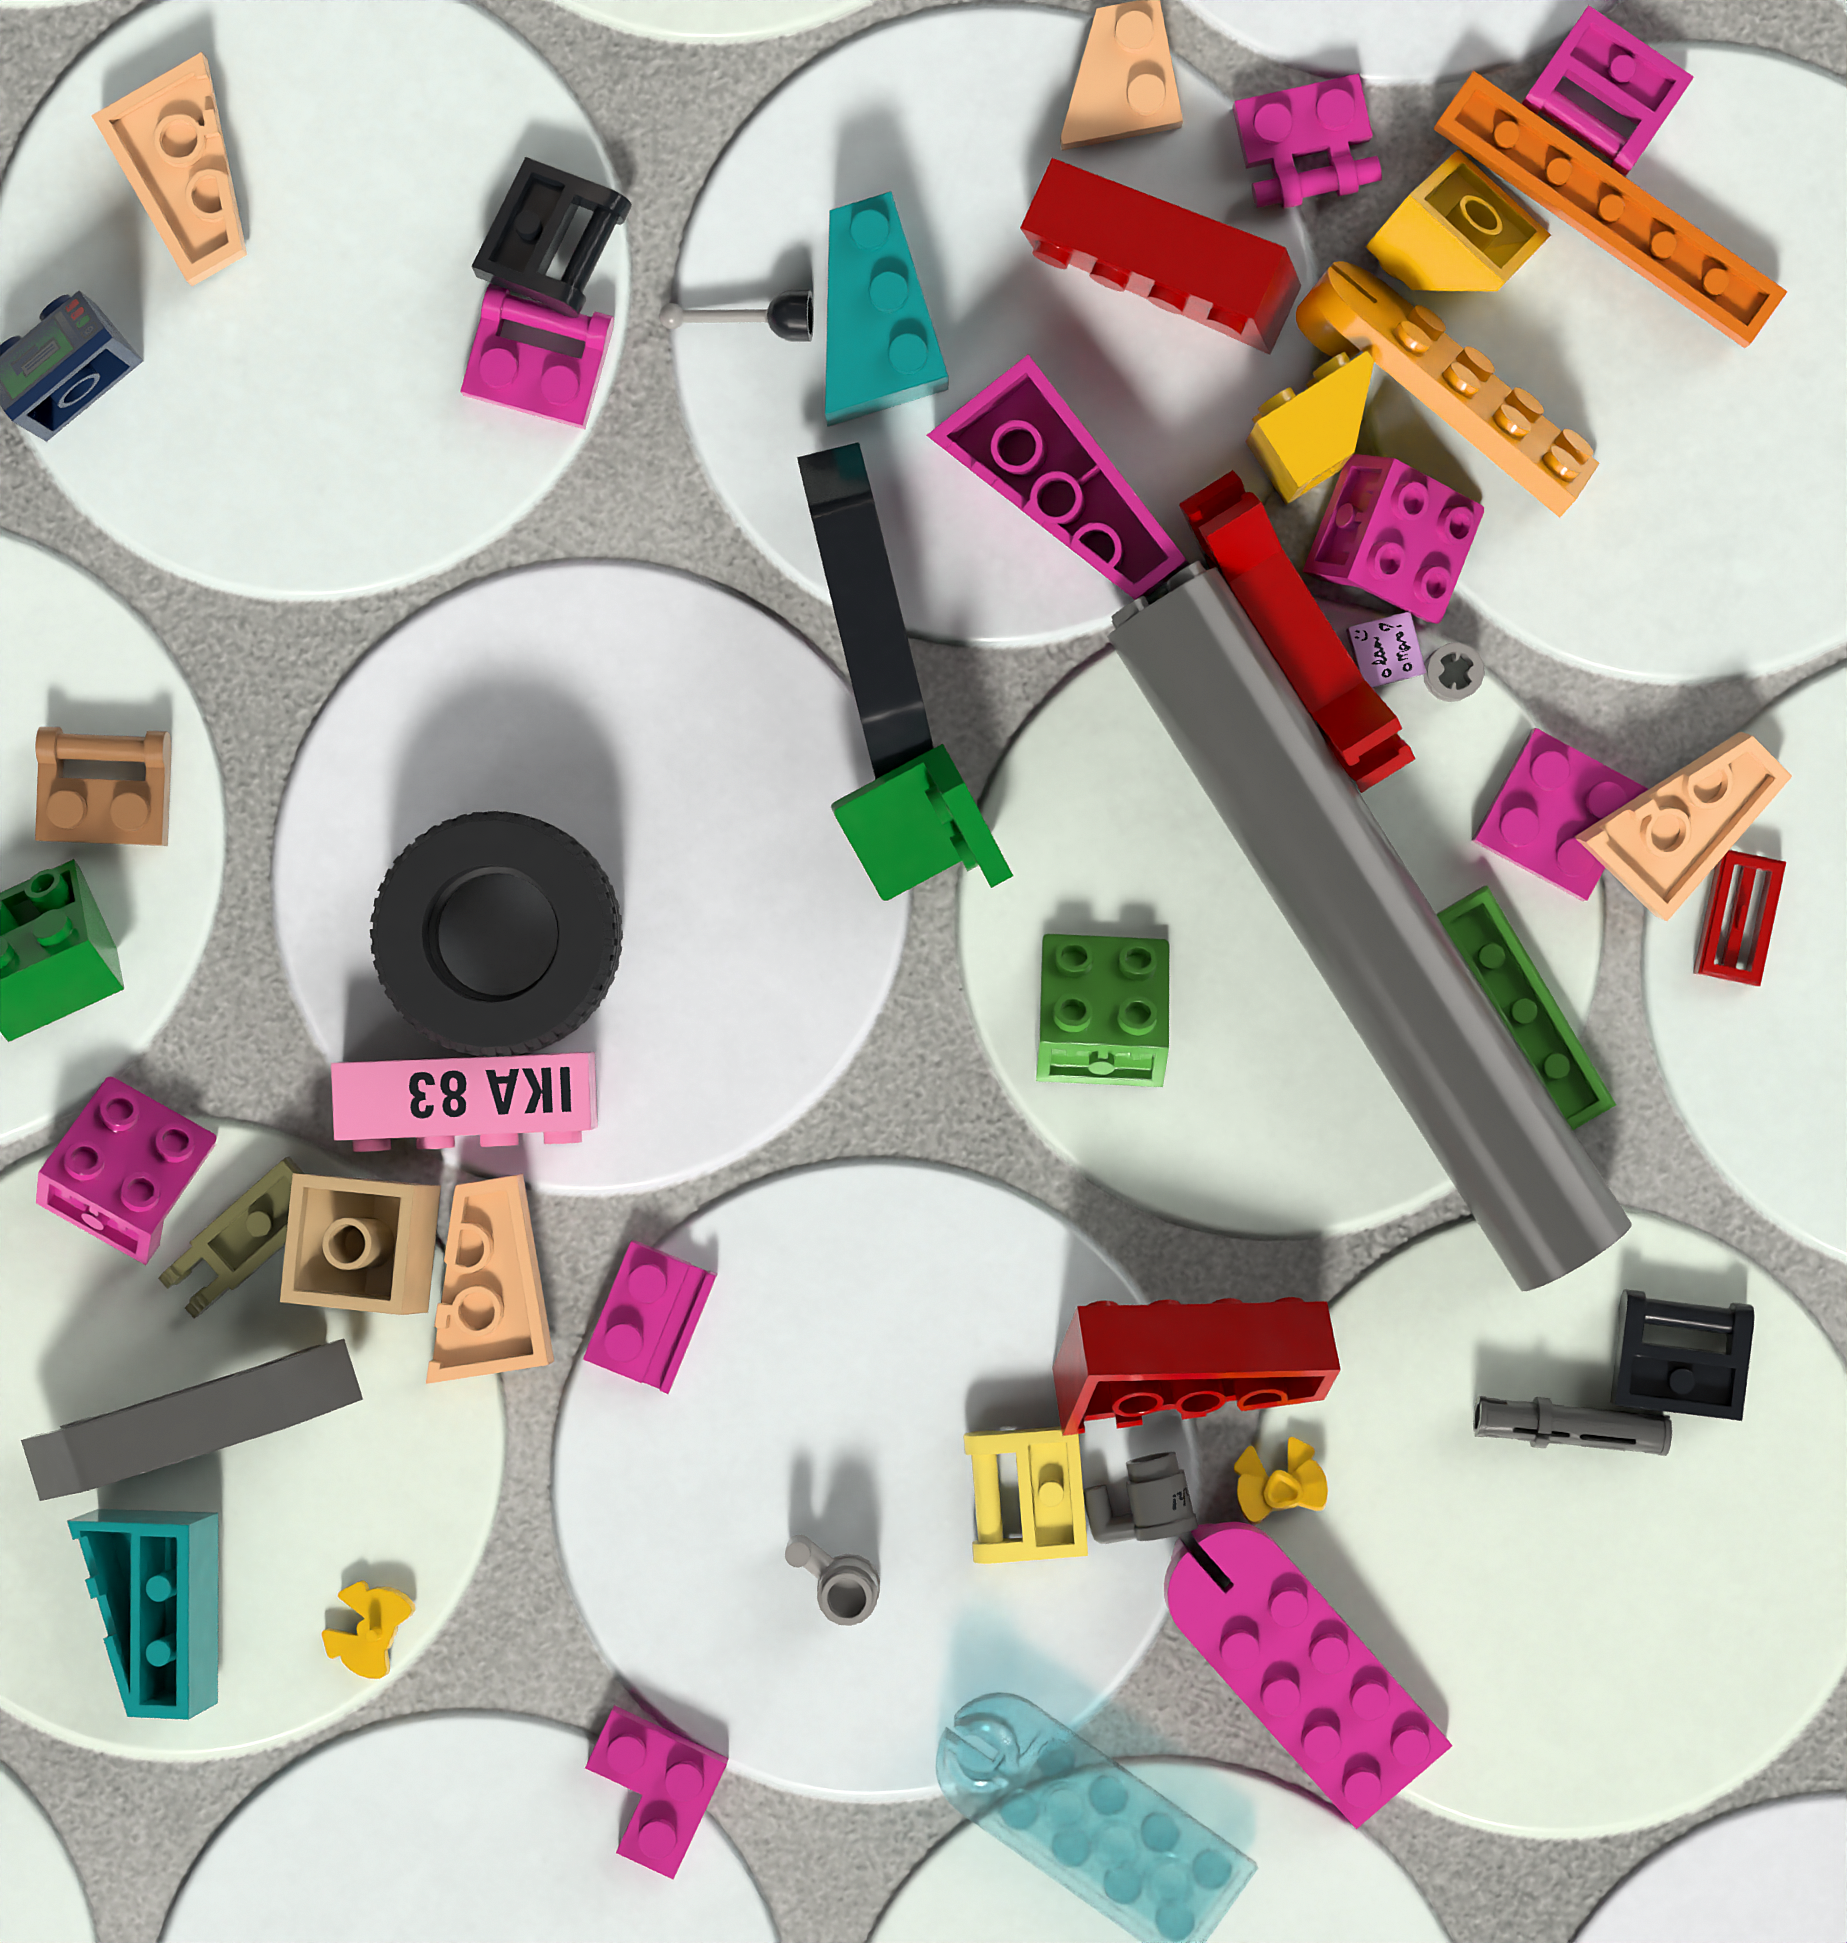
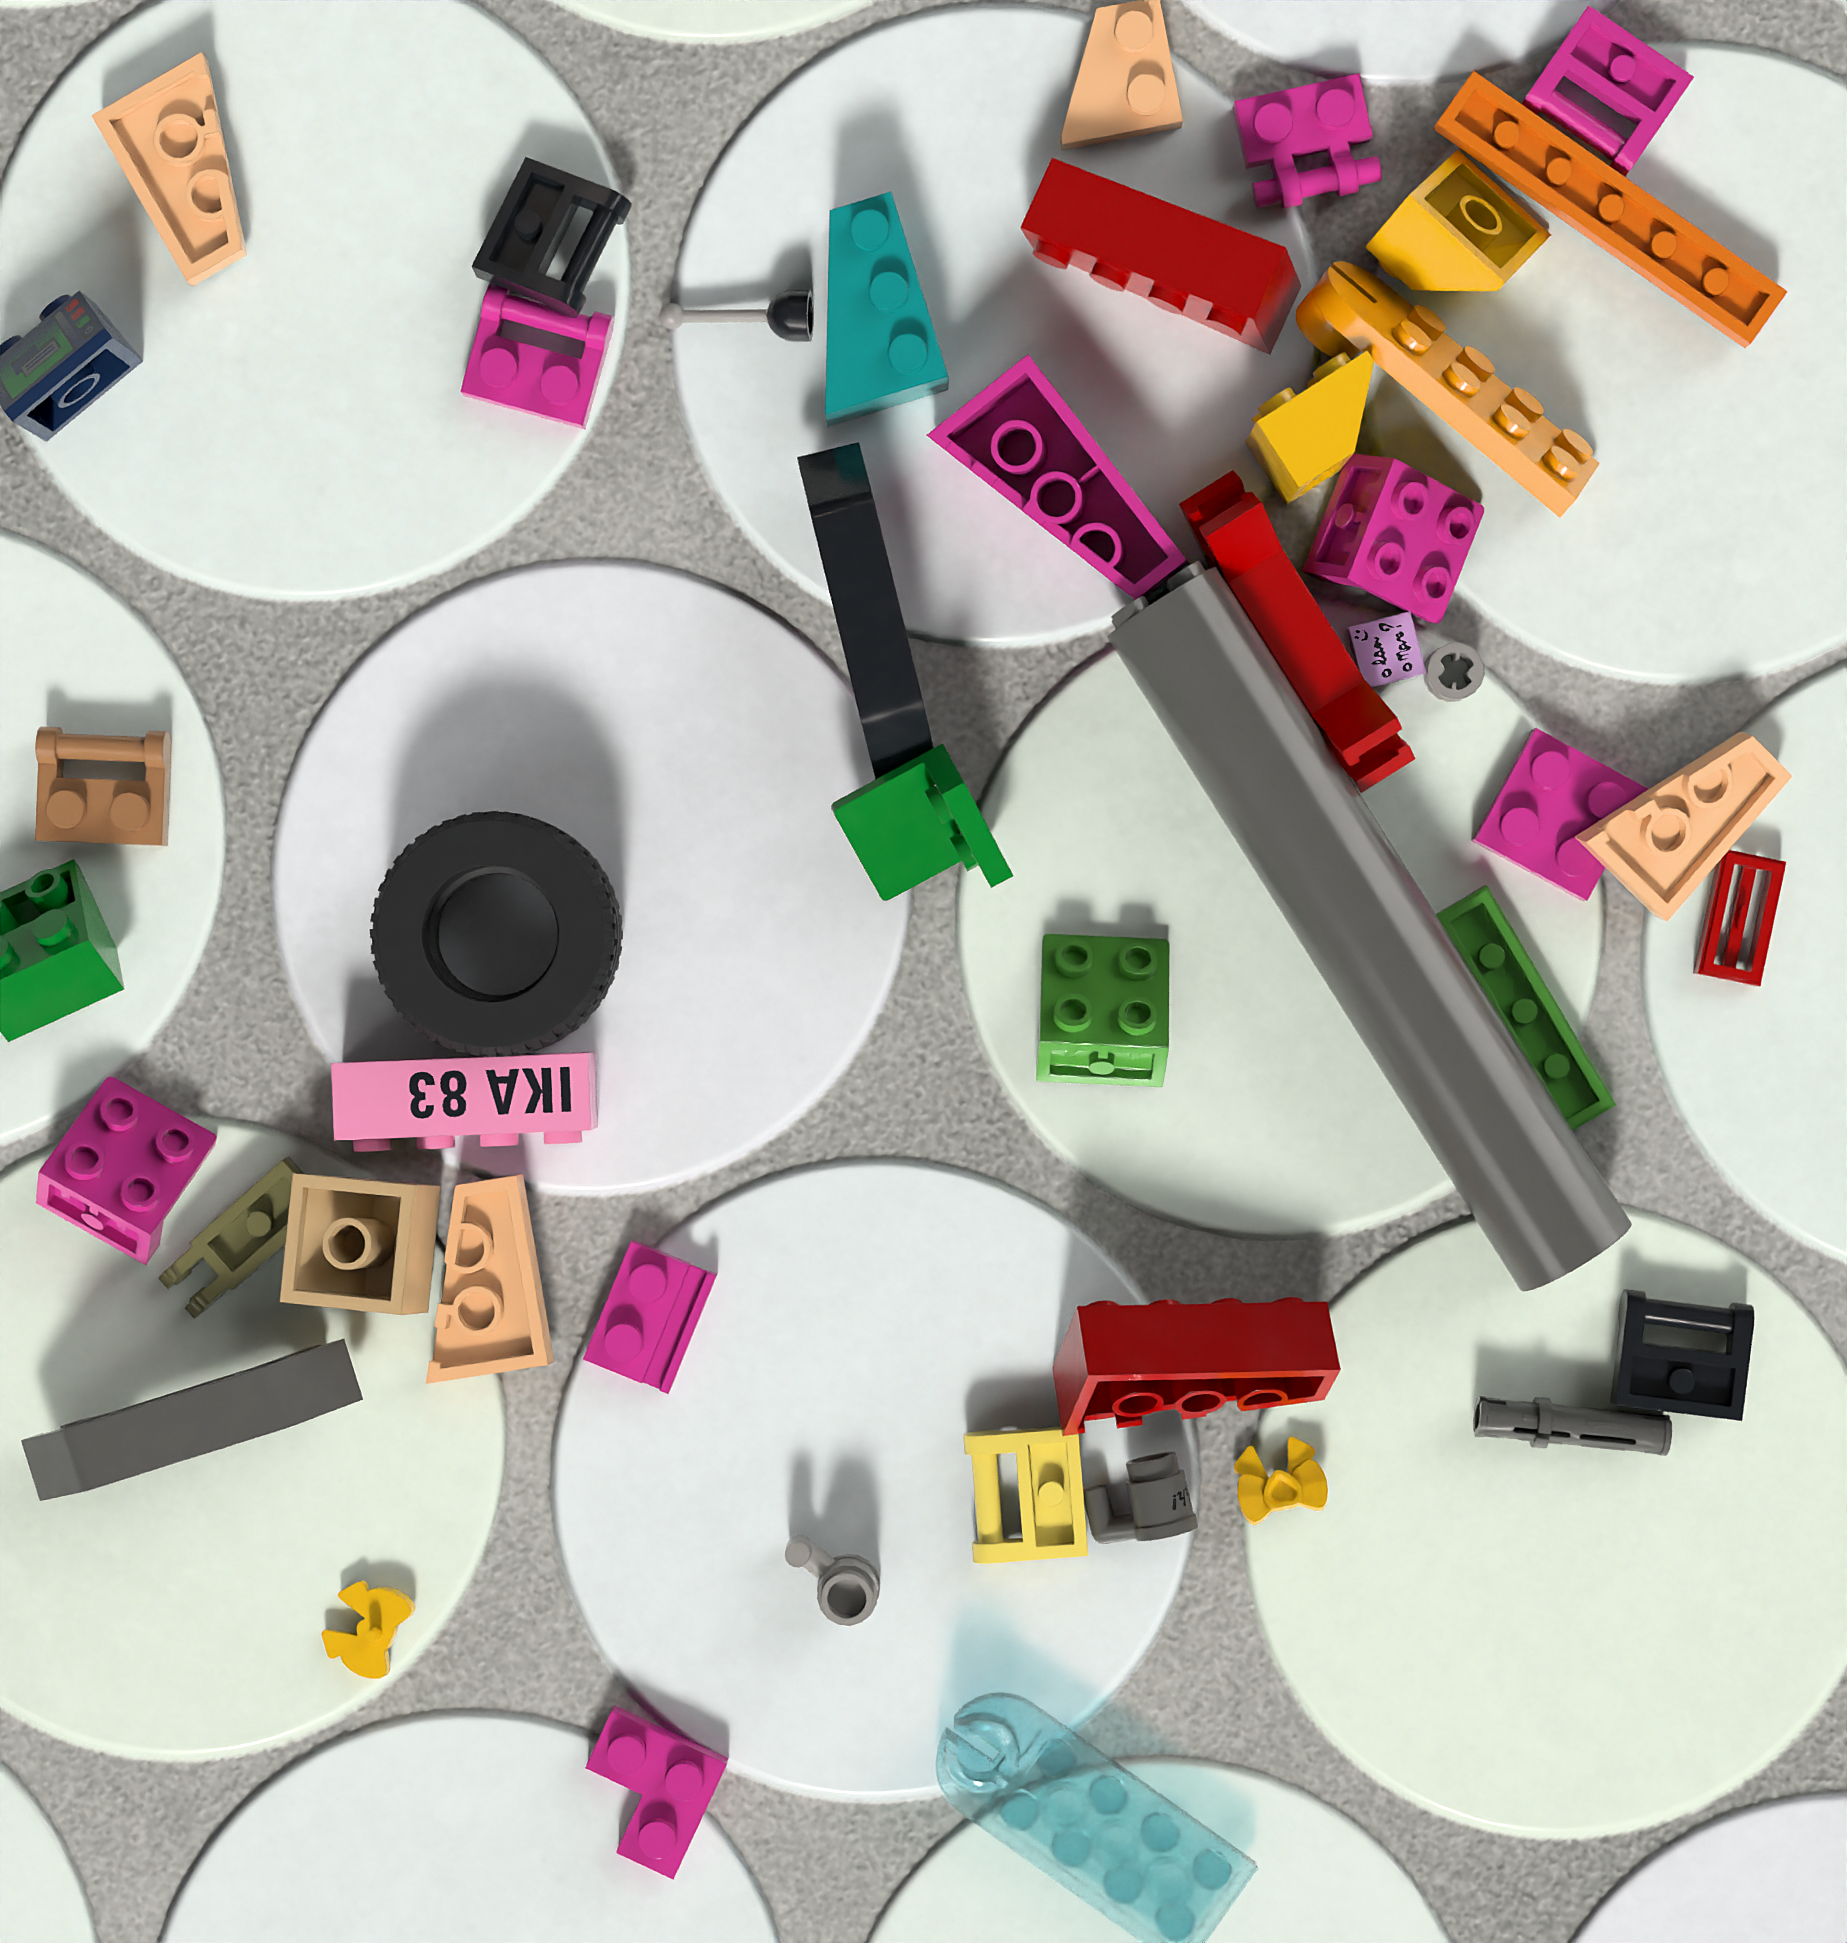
teal wedge [67,1509,218,1720] -> none
dark pink plate [1164,1522,1453,1829] -> none

